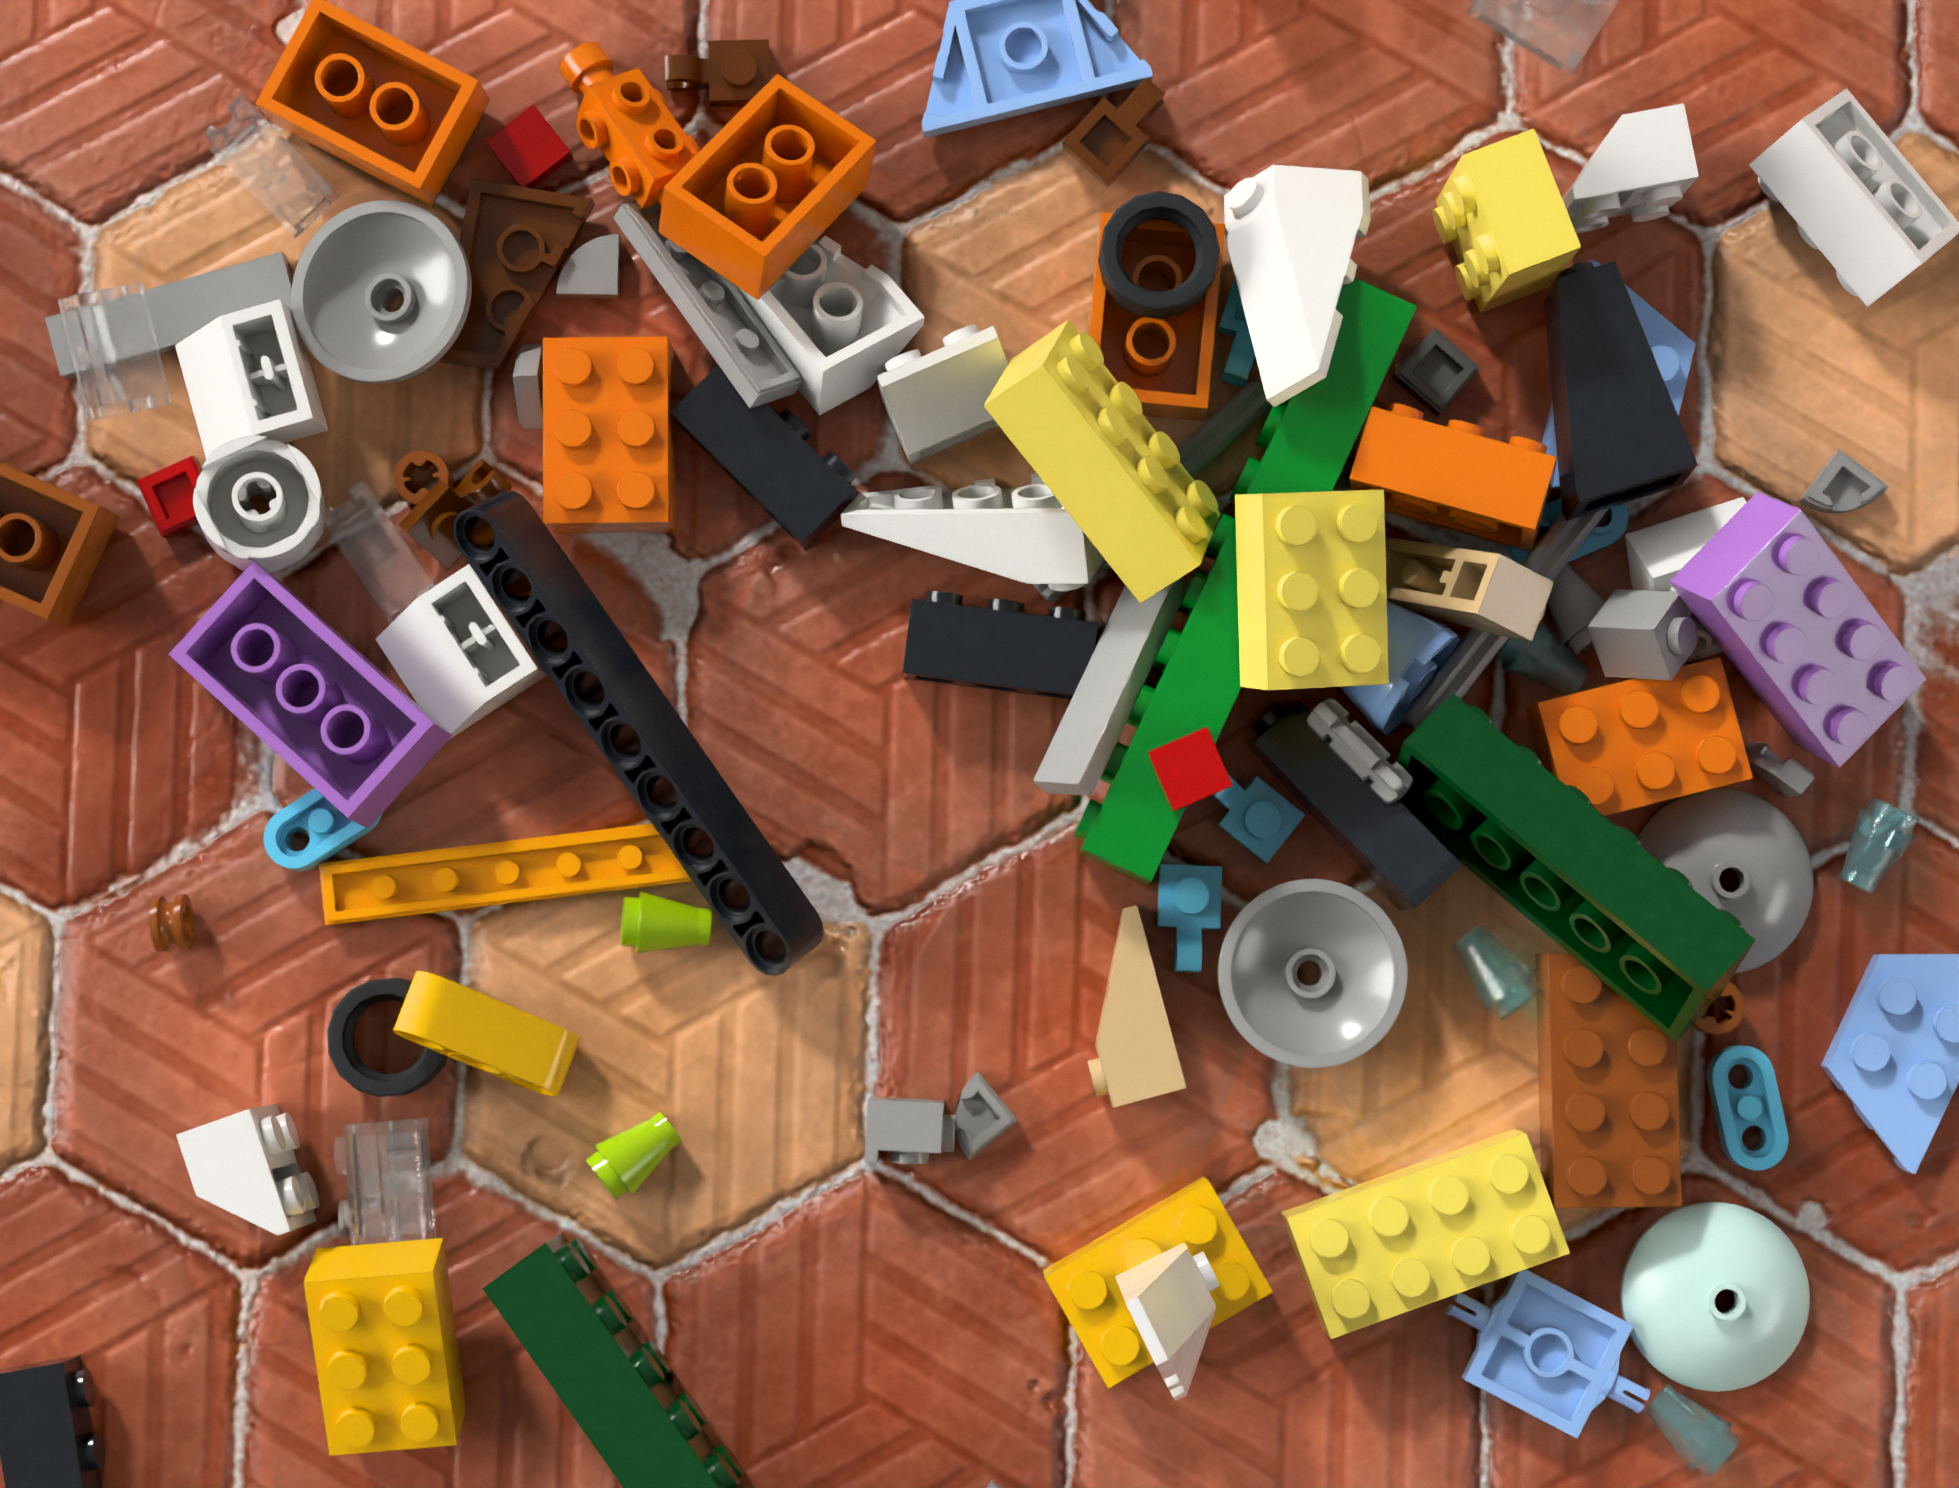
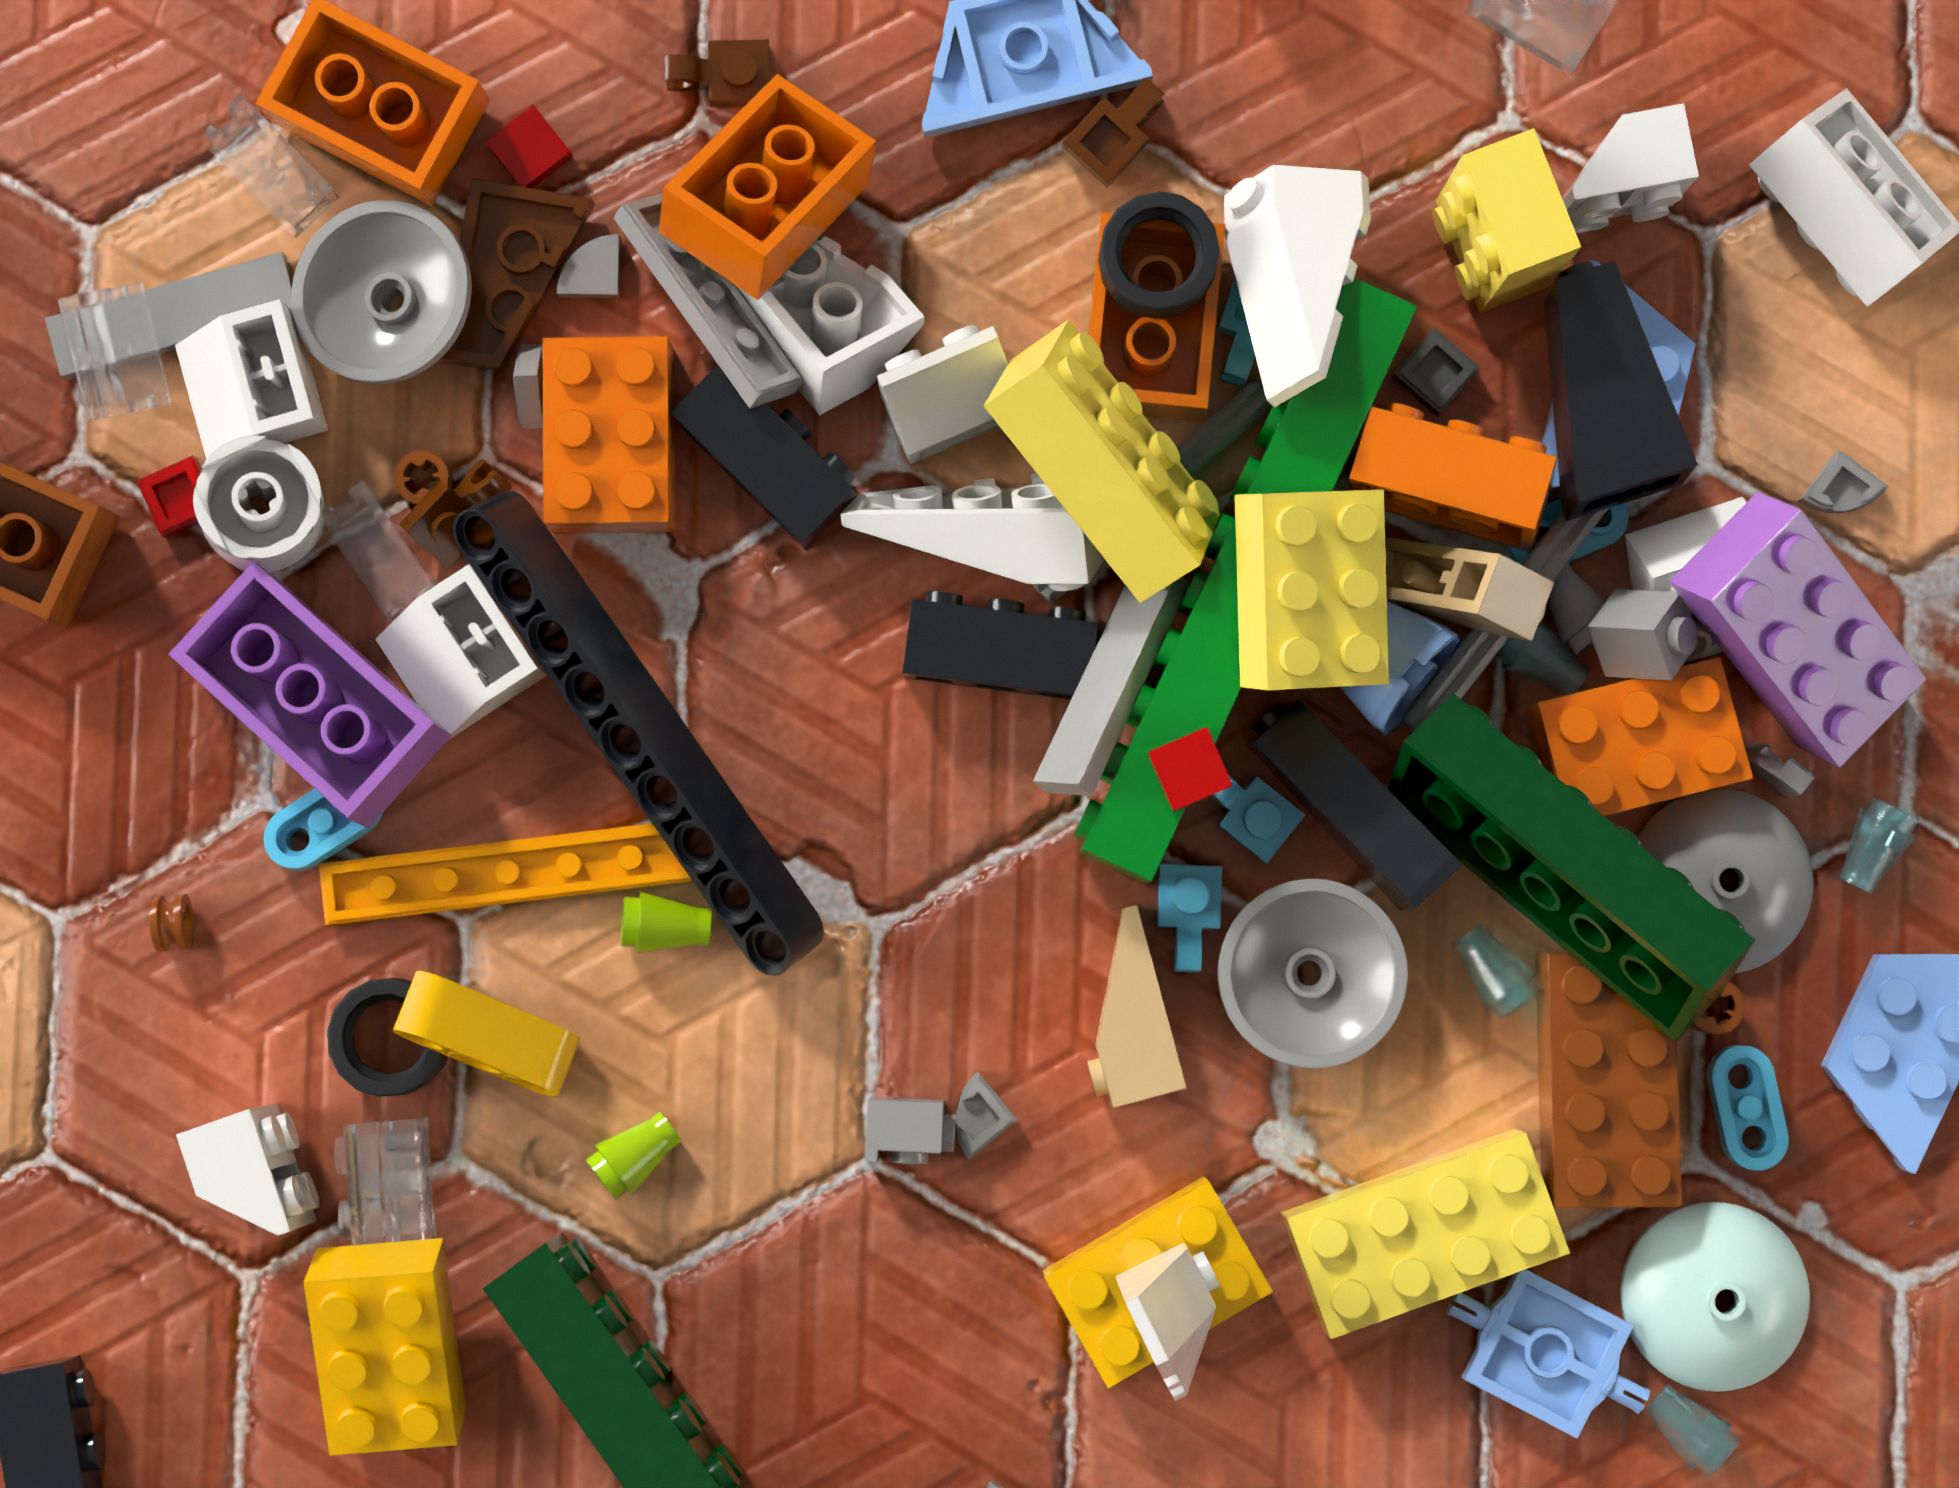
orange brick [559,42,700,209] -> none
light grey axle [1307,698,1414,804] -> none

